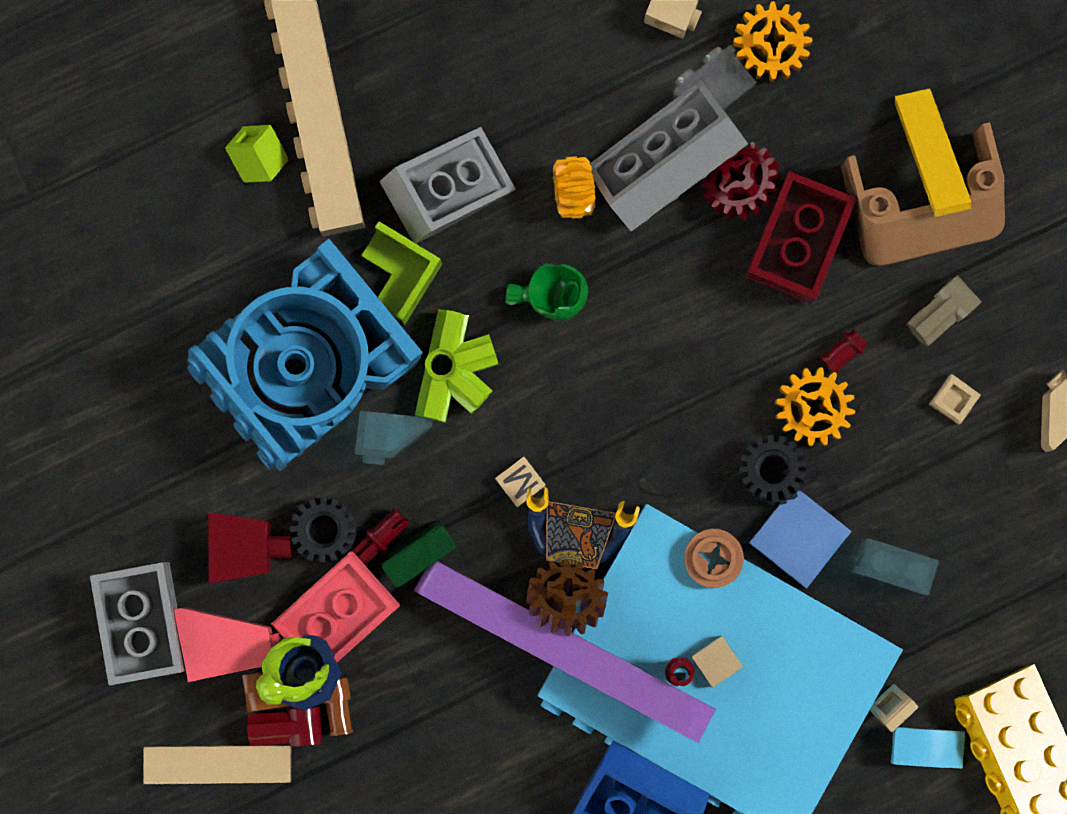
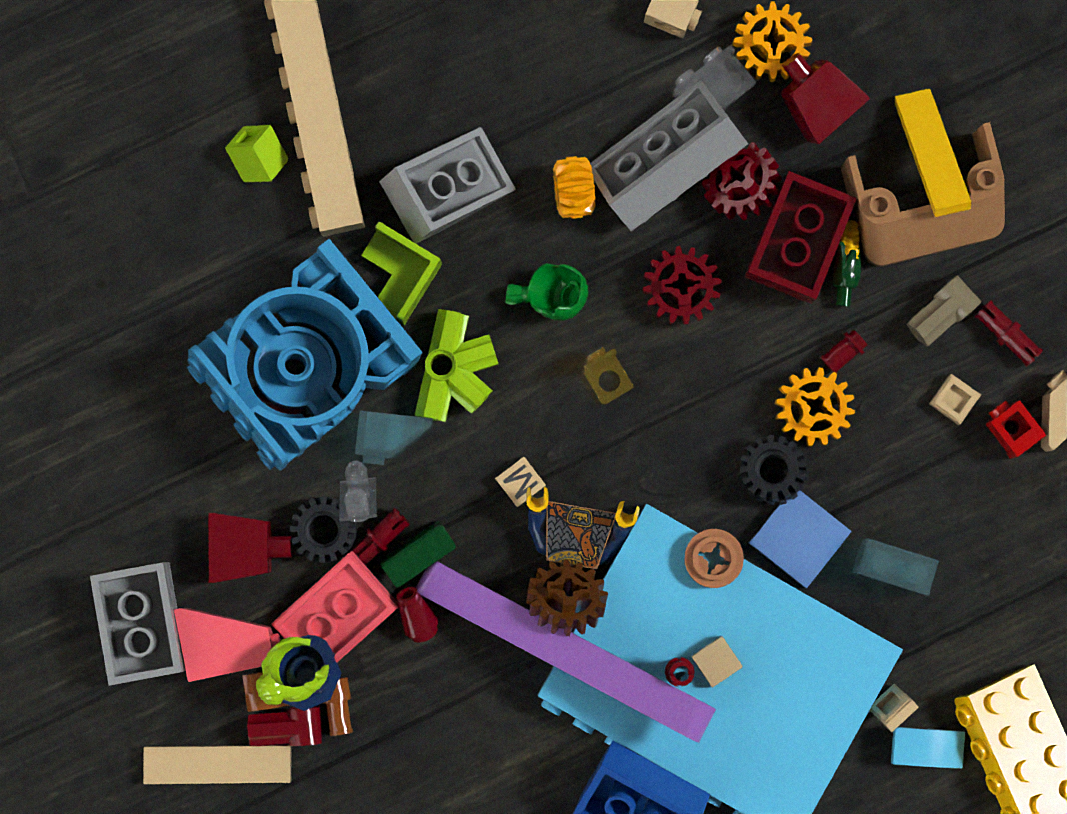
none -> clear hinge [339,461,377,522]
none -> dark red cone [397,587,438,643]
none -> clear yellow bracket [582,348,633,405]
none -> dark red gear [642,246,722,326]
none -> dark red torso [781,53,870,144]
none -> dark green piece [831,220,862,307]
none -> dark red pin [974,300,1043,367]
none -> red brick [986,400,1046,459]

